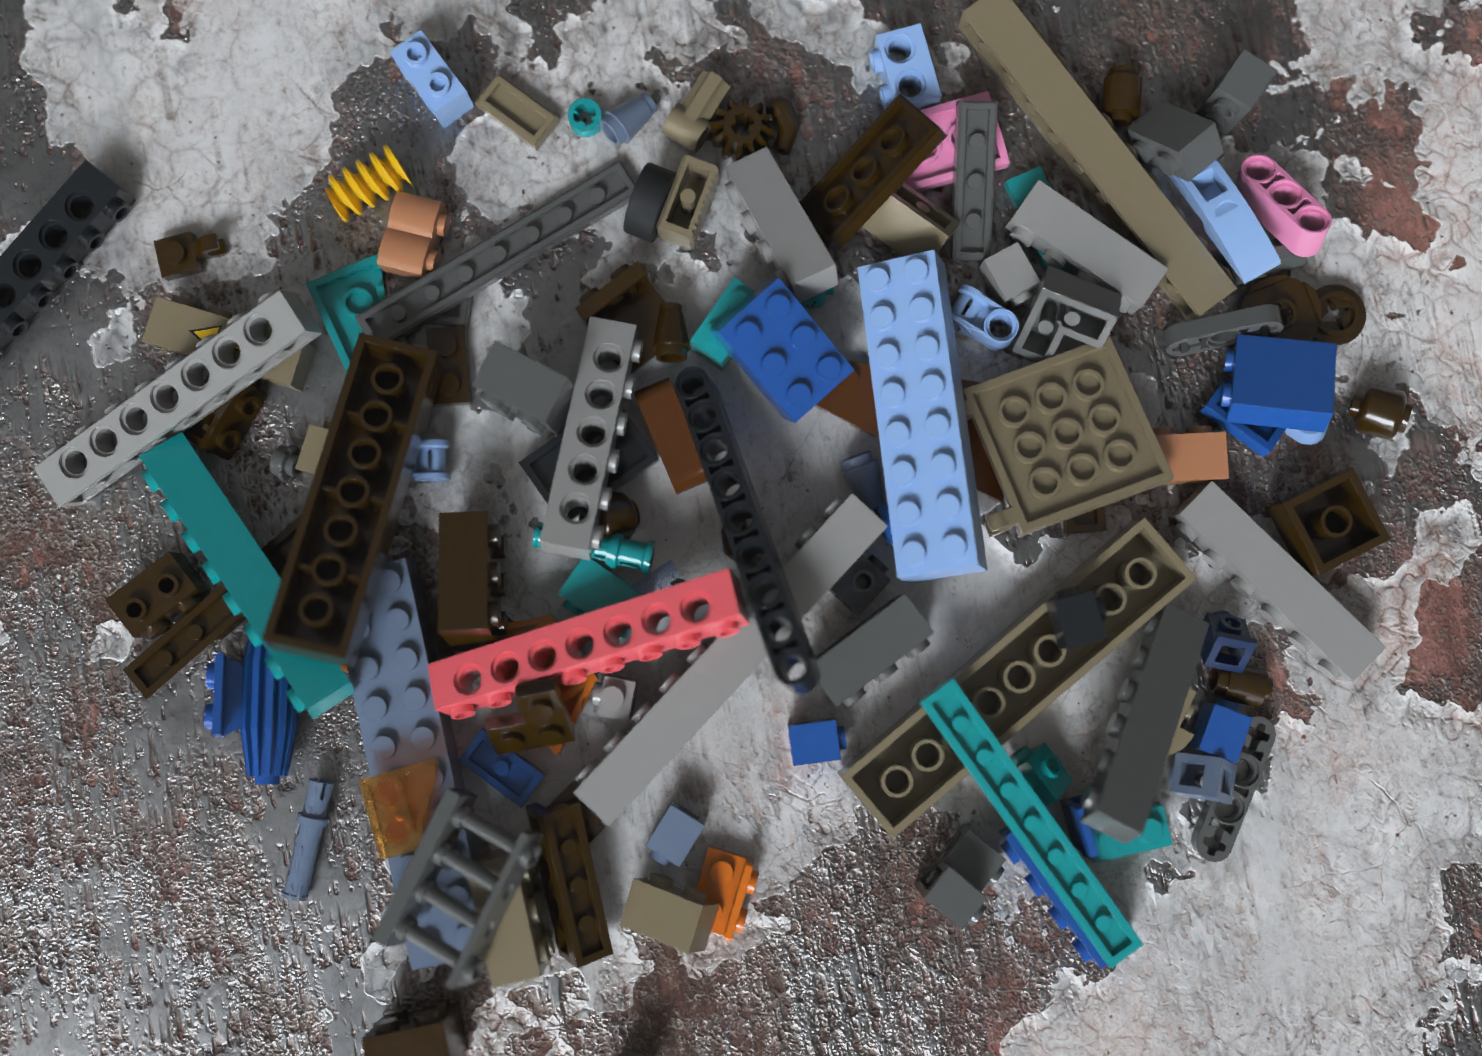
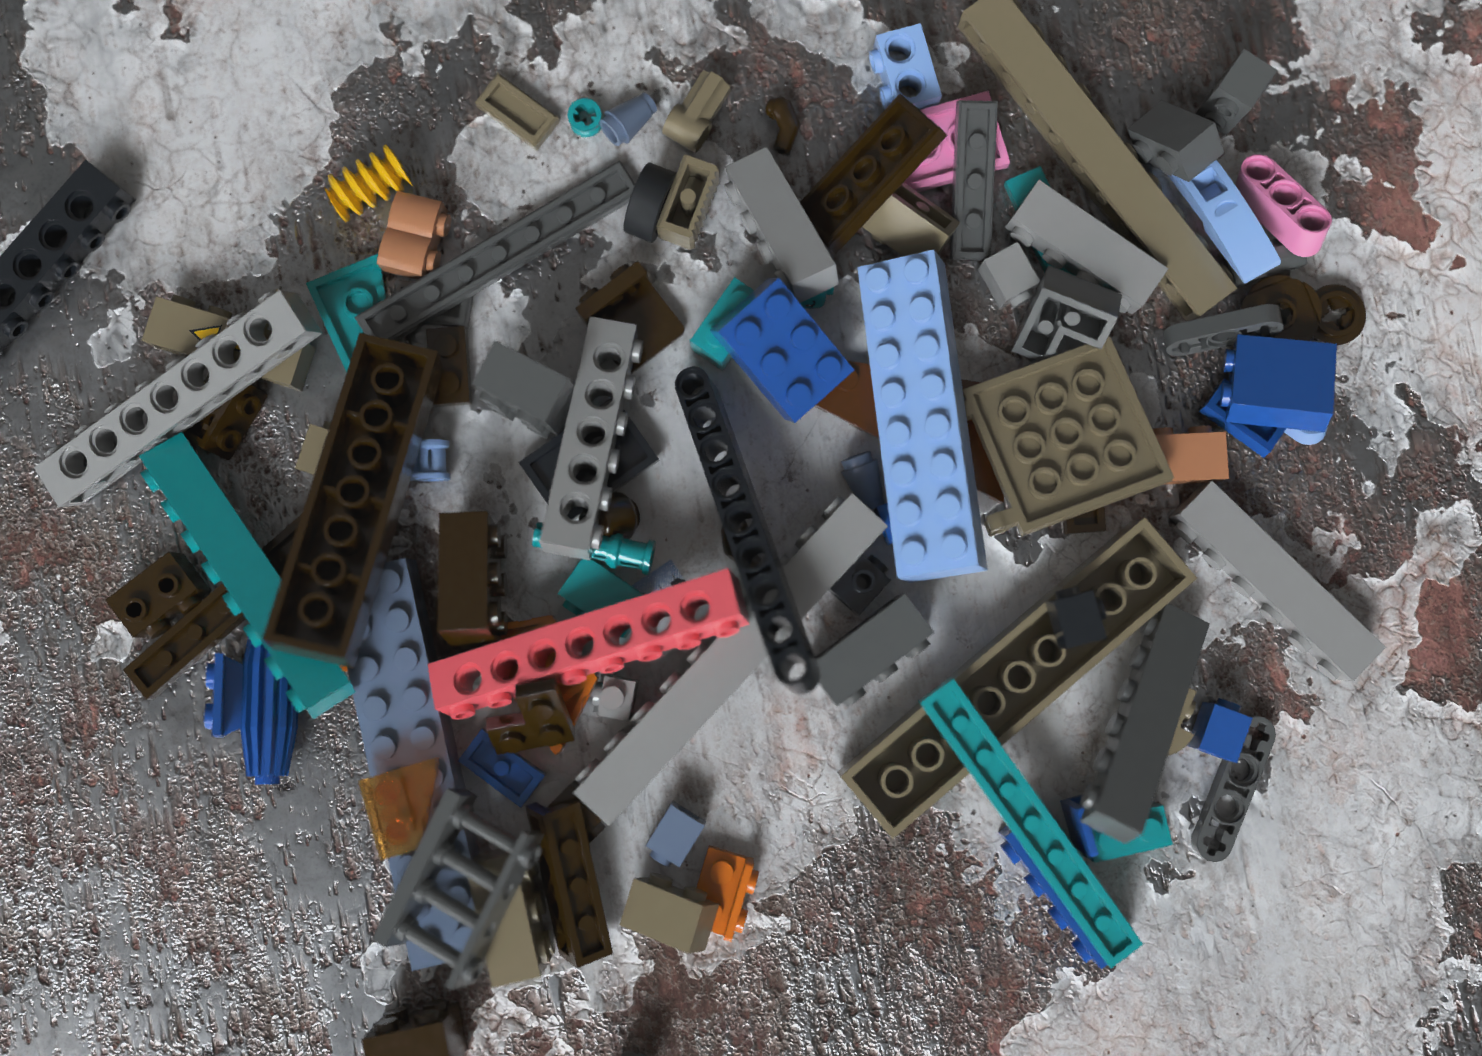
dark brown plate [154,231,228,281] -> none
dark grey plate [270,445,303,482] -> none
sand blue pin [282,777,335,901] -> none
light blue brick [389,30,474,129] -> none
reddish brown beam [634,377,707,495] -> none
dark brown cone [652,302,691,363] -> none
dark brown gear [710,96,775,161] -> none
blue brick [787,718,847,766] -> none
dark grey brick [914,824,1006,930] -> none
light blue piece [951,284,1019,351] -> none
teal brick [1010,742,1074,806] -> none
dark brown brick [1101,65,1143,127] -> none
sand blue brick [1168,752,1237,805] -> none
dark blue brick [1201,610,1257,673] -> none
dark brown brick [1209,665,1273,707] -> none
dark brown brick [1266,468,1391,576] -> none
dark brown head [1348,385,1413,439] -> none

